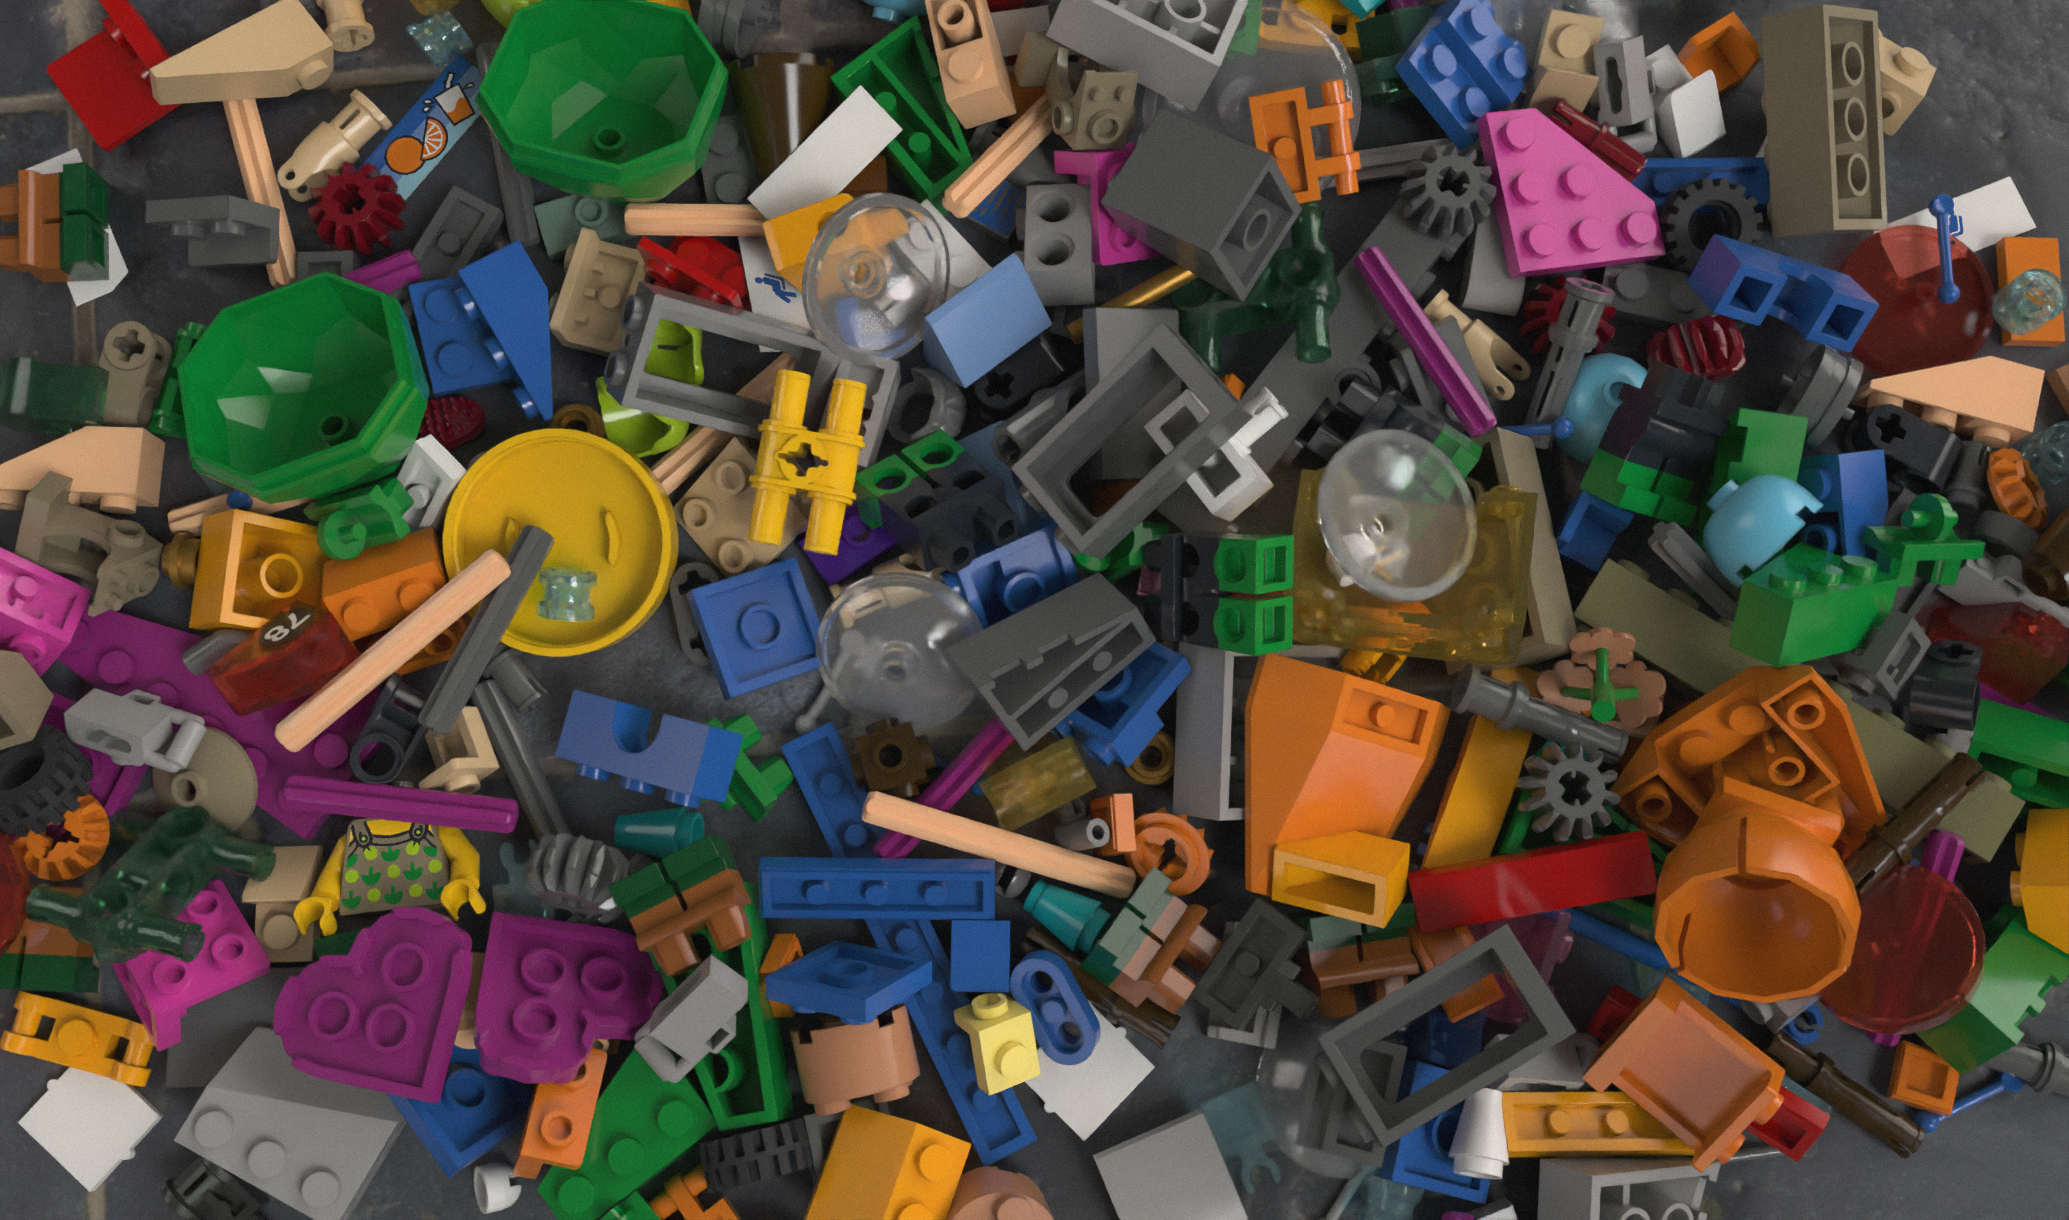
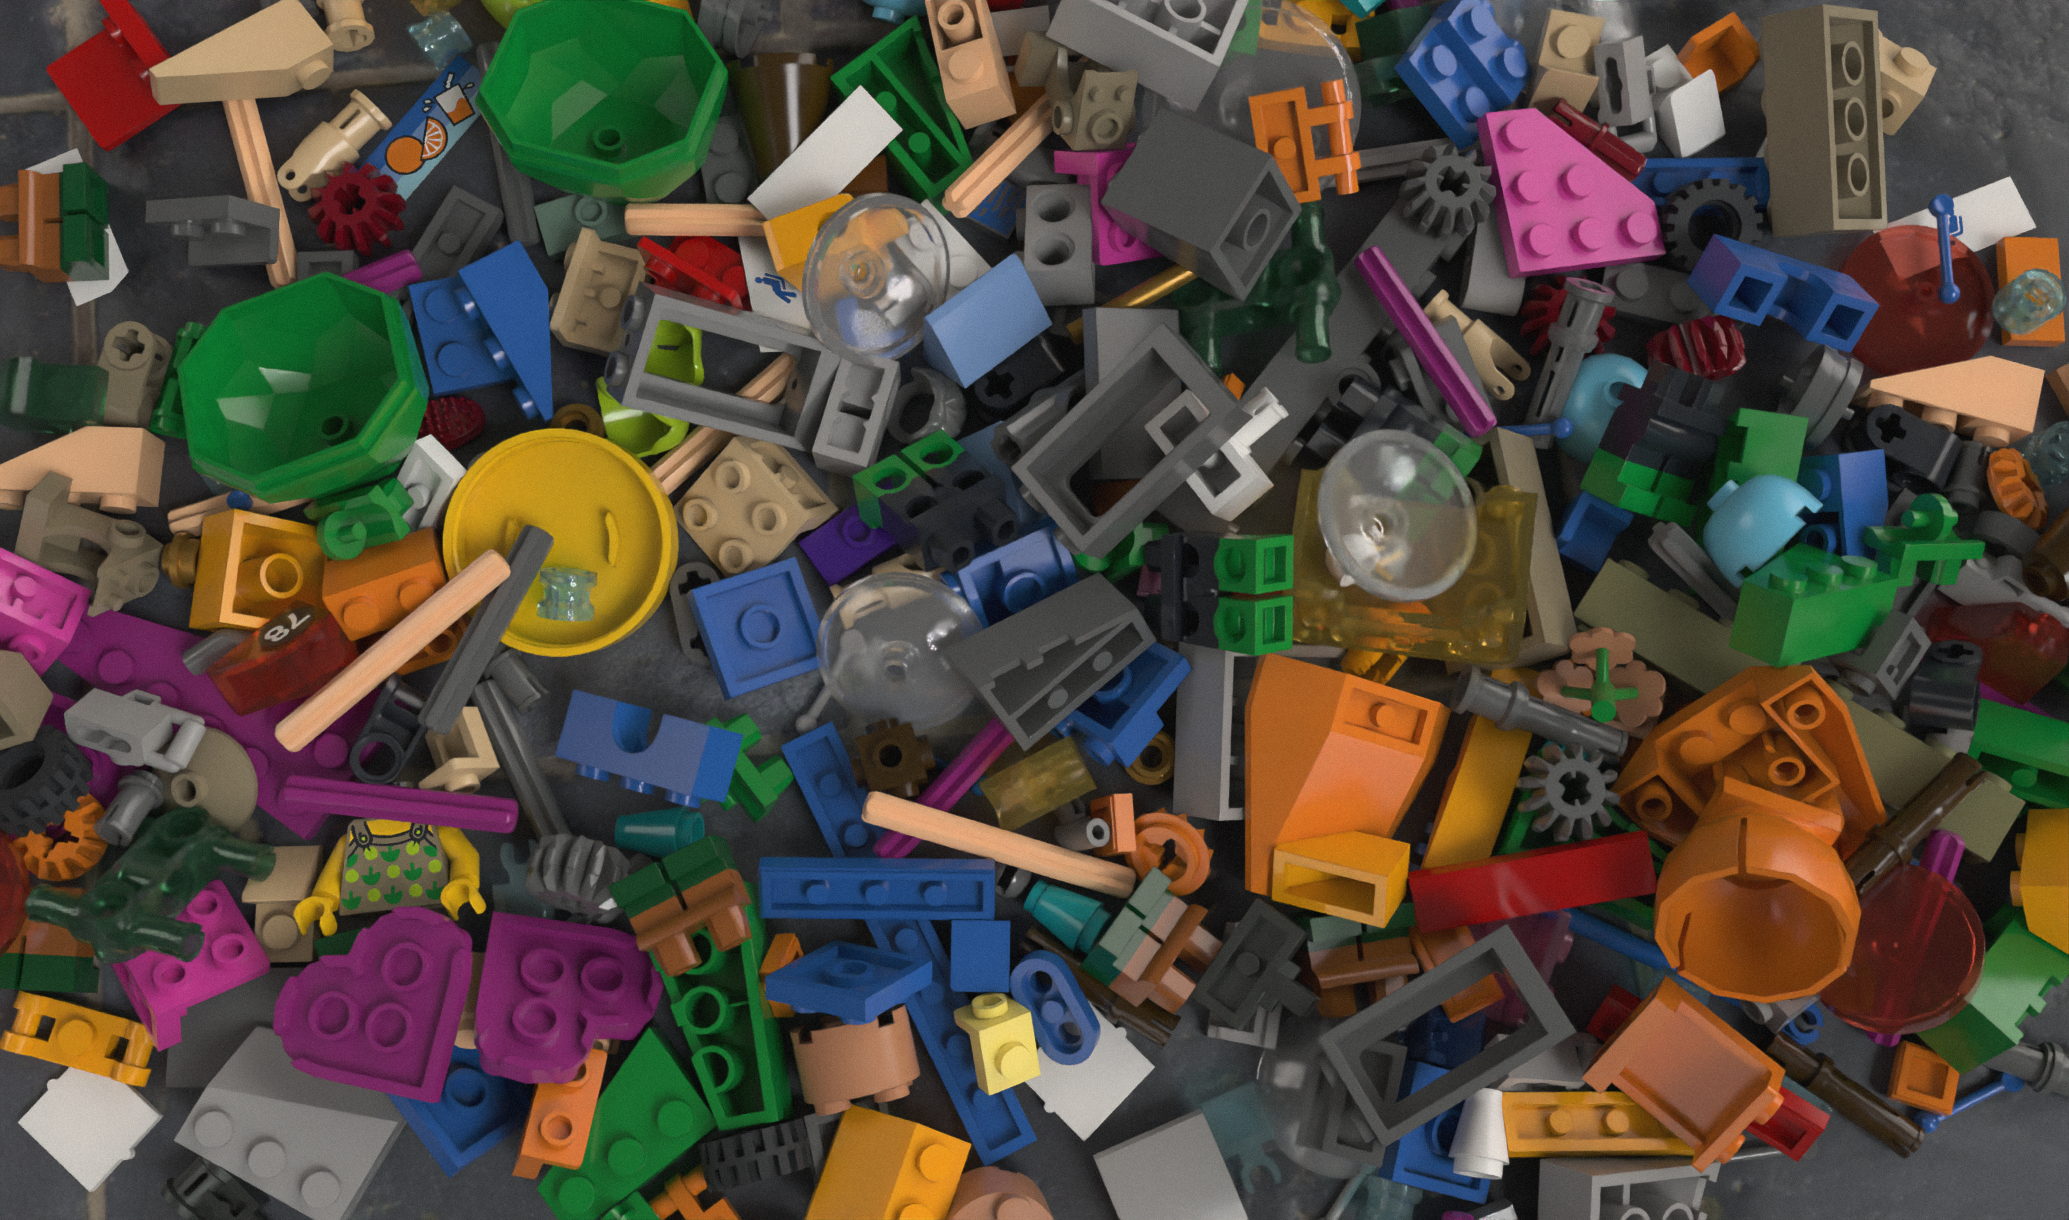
white hinge [473,1162,522,1214] -> none
light grey piece [634,955,748,1083] -> none
yellow pin [747,369,867,556] -> none
none -> dark grey pin [93,770,165,847]

